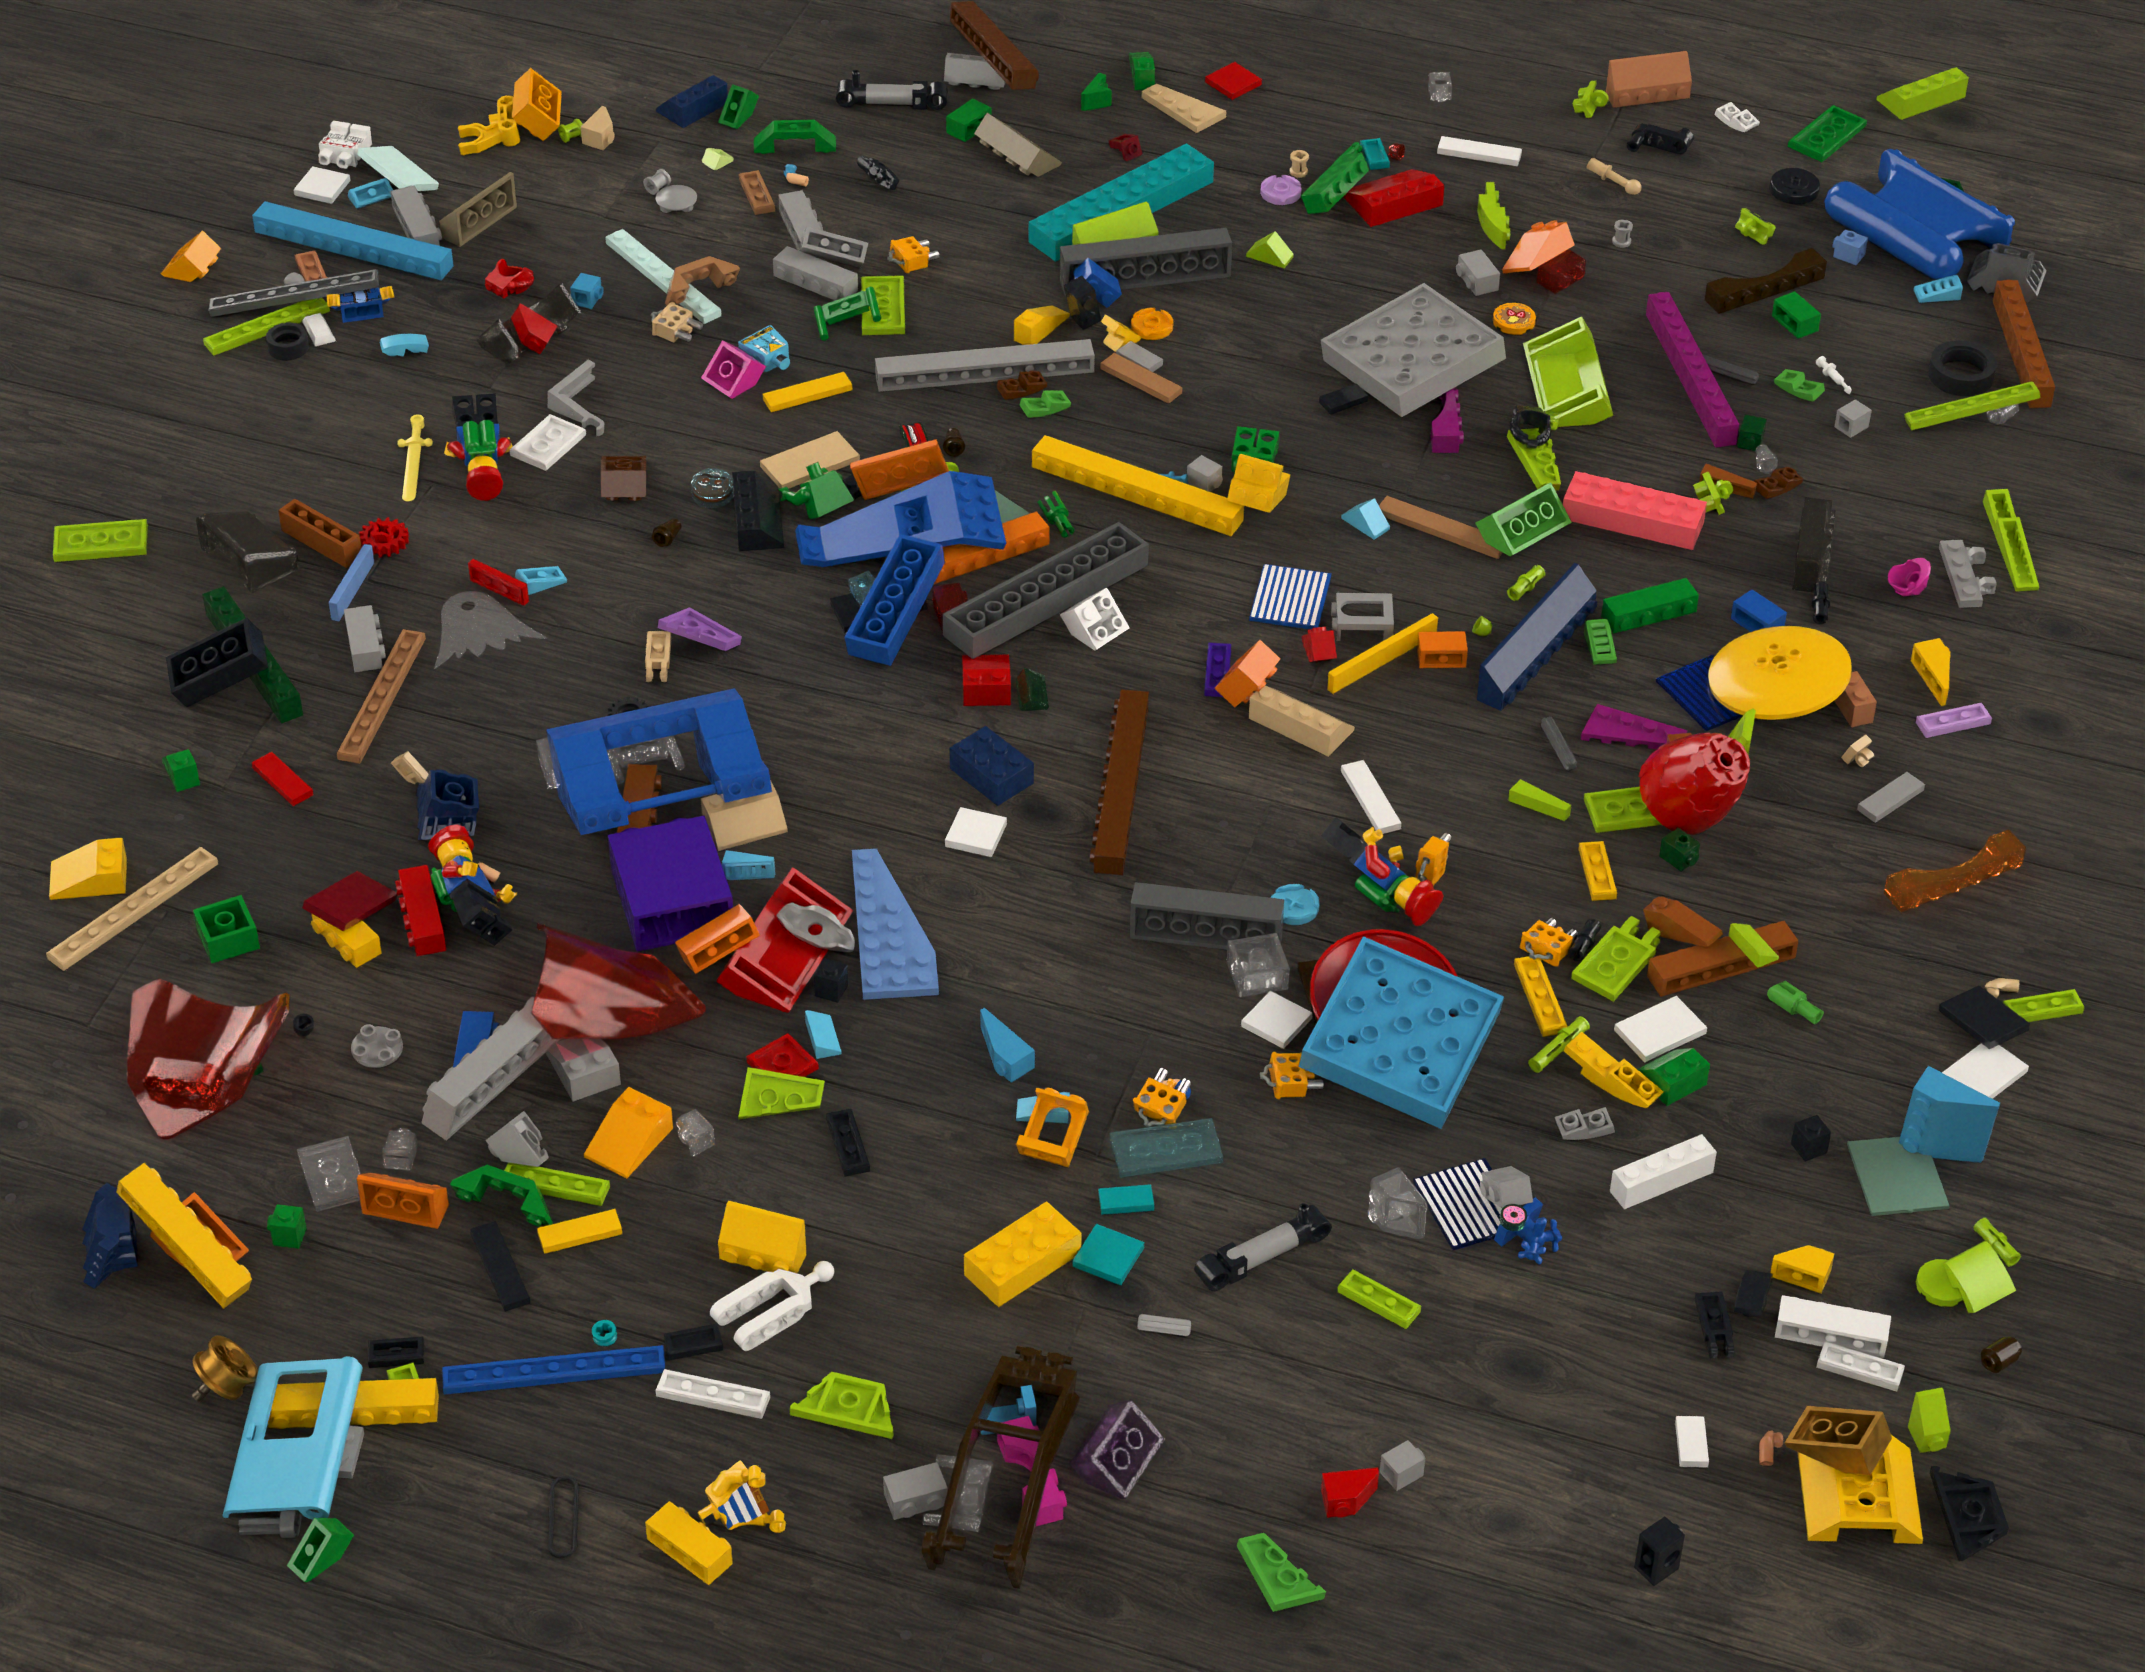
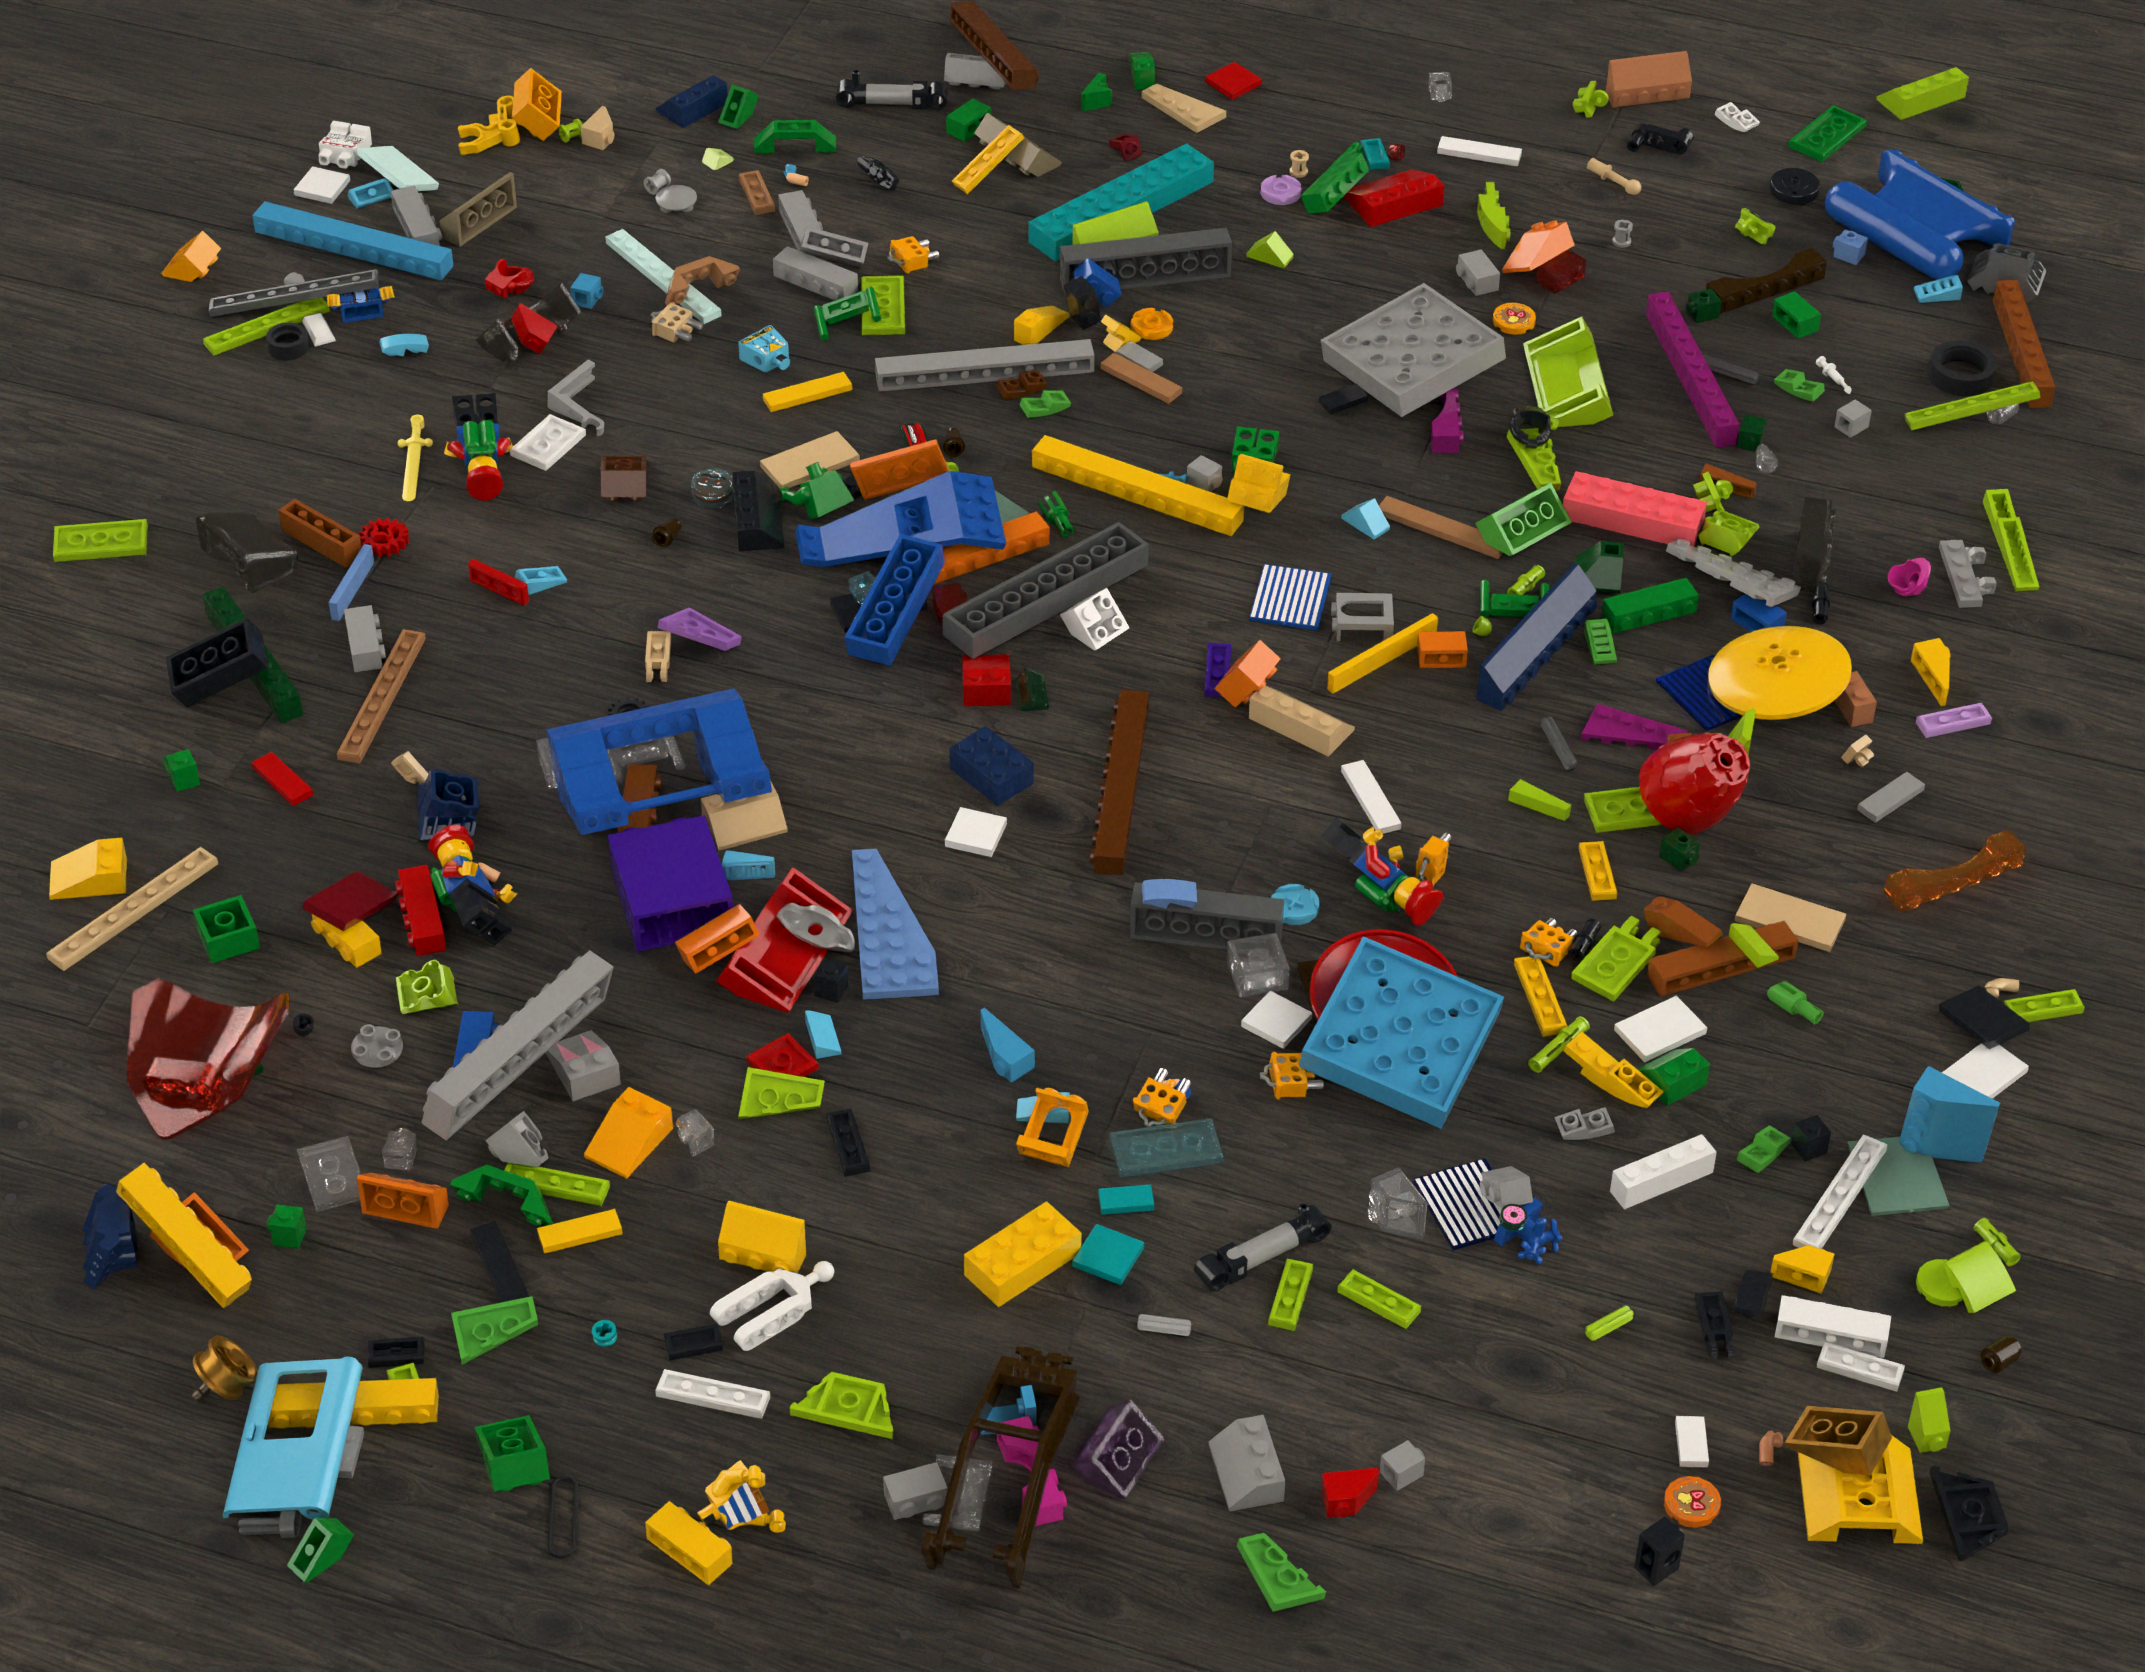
nougat tile [295,250,327,282] -> none
clear piece [434,591,548,669] -> none
blue tile [442,1345,665,1395] -> none
clear red windscreen [531,923,706,1039] -> none
dark pink slope [701,340,766,399] -> none
red slope [1301,627,1337,662] -> none
reddish brown slope [1754,467,1804,499] -> none
none -> lime slope [396,960,458,1014]
none -> bright green wing [451,1296,538,1365]
none -> green slope [475,1415,550,1492]
none -> yellow tile [952,125,1024,194]
none -> medium blue slope [1142,879,1197,909]
none -> light grey slope [1208,1415,1285,1512]
none -> lime tile [1268,1259,1313,1331]
none -> green plate [1480,580,1549,617]
none -> dark green slope [1575,541,1624,594]
none -> lime axle [1585,1306,1634,1341]
none -> tile [1664,1476,1721,1528]
none -> light grey wing [1666,539,1801,607]
none -> dark green brick [1686,289,1721,323]
none -> lime slope [1698,510,1759,557]
none -> tan tile [1735,884,1846,952]
none -> bright green slope [1737,1125,1791,1173]
none -> white tile [1793,1134,1887,1249]

